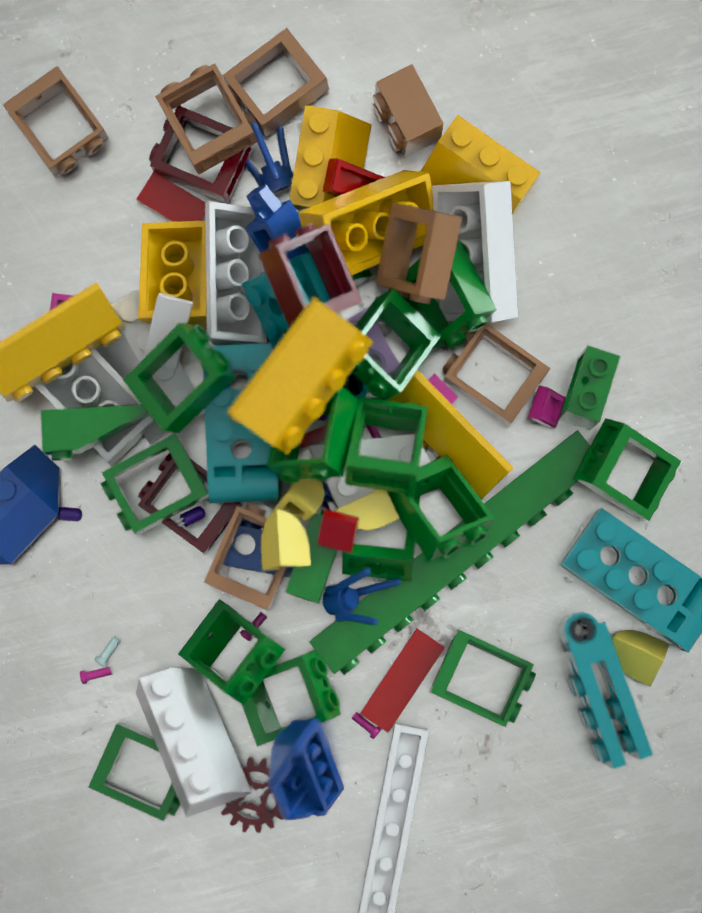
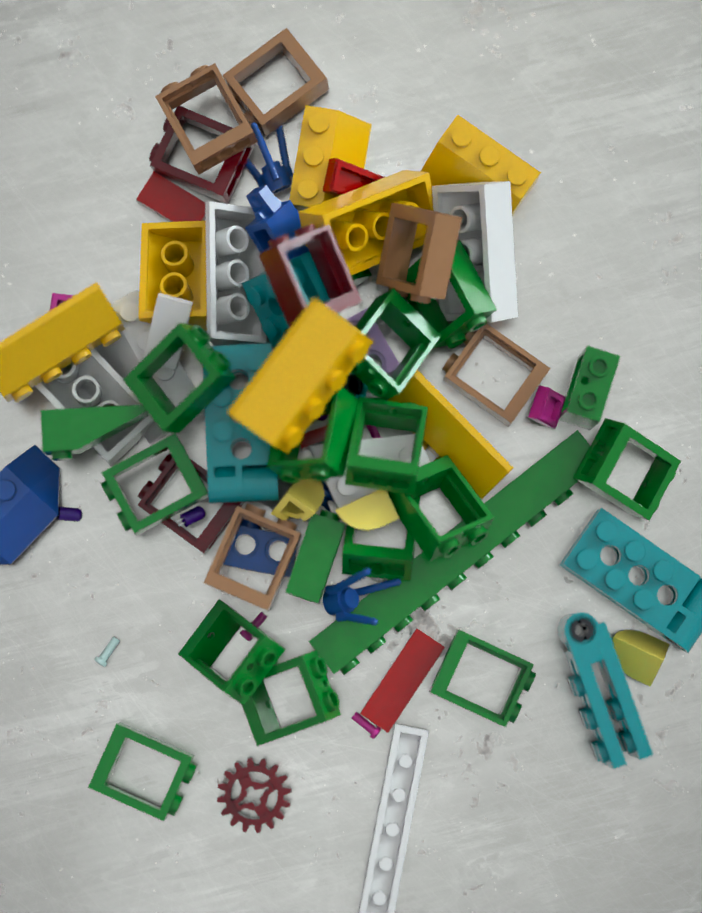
medium nougat window [3,66,108,176] -> none
dark pink piece [80,667,111,684] -> none
white slope [136,667,252,818] -> none
light yellow brick [261,509,311,571] -> none
blue wedge [268,718,344,821] -> none
red tile [317,509,359,553] -> none
medium nougat brick [372,64,444,158] -> none
dark pink tile [428,373,458,405] -> none

